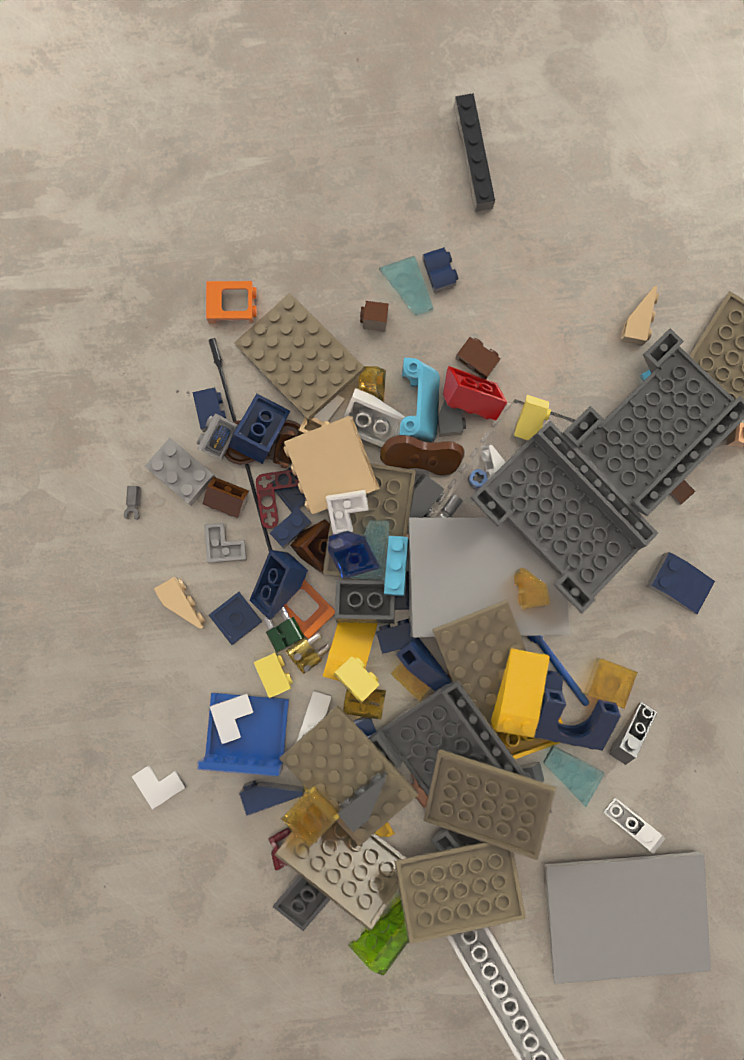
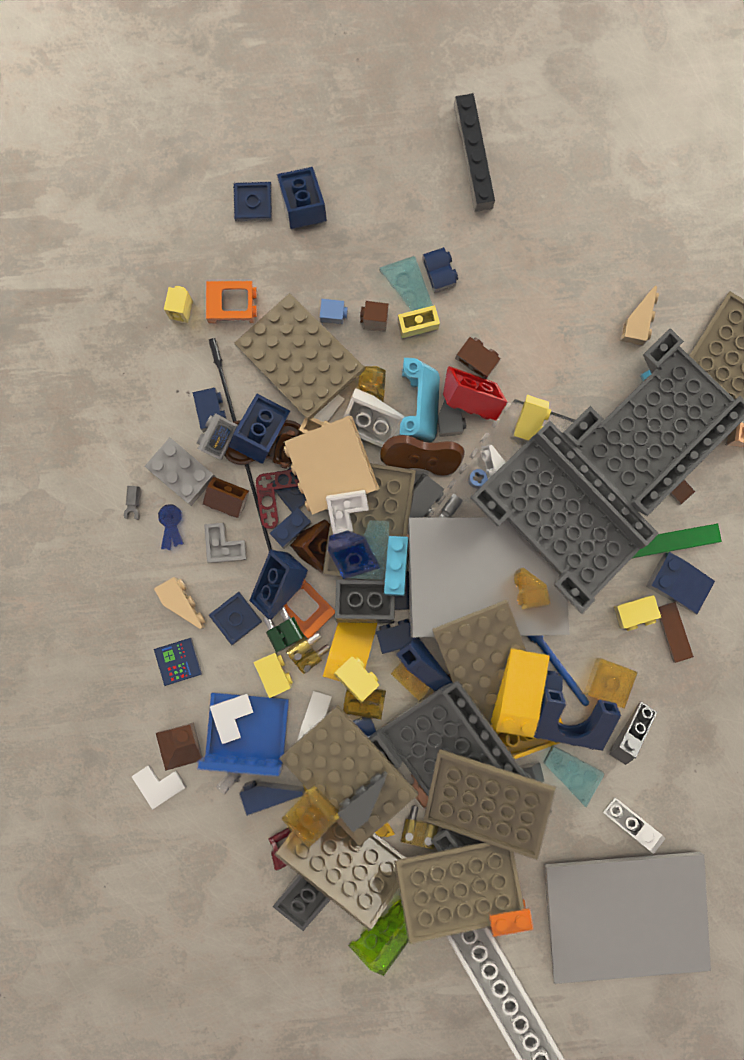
none -> dark blue tile [154,638,202,686]
none -> reddish brown slope [156,722,203,771]
none -> clear blue piece [158,504,184,550]
none -> light yellow brick [164,286,193,323]
none -> clear pin [216,772,241,794]
none -> dark blue tile [233,182,272,221]
none -> dark blue slope [277,167,327,229]
none -> medium blue brick [320,299,348,324]
none -> light yellow brick [397,305,440,338]
none -> clear yellow piece [400,806,439,850]
none -> orange window [490,898,533,937]
none -> light yellow brick [614,595,661,631]
none -> green tile [631,523,722,559]
none -> reddish brown tile [658,602,694,663]

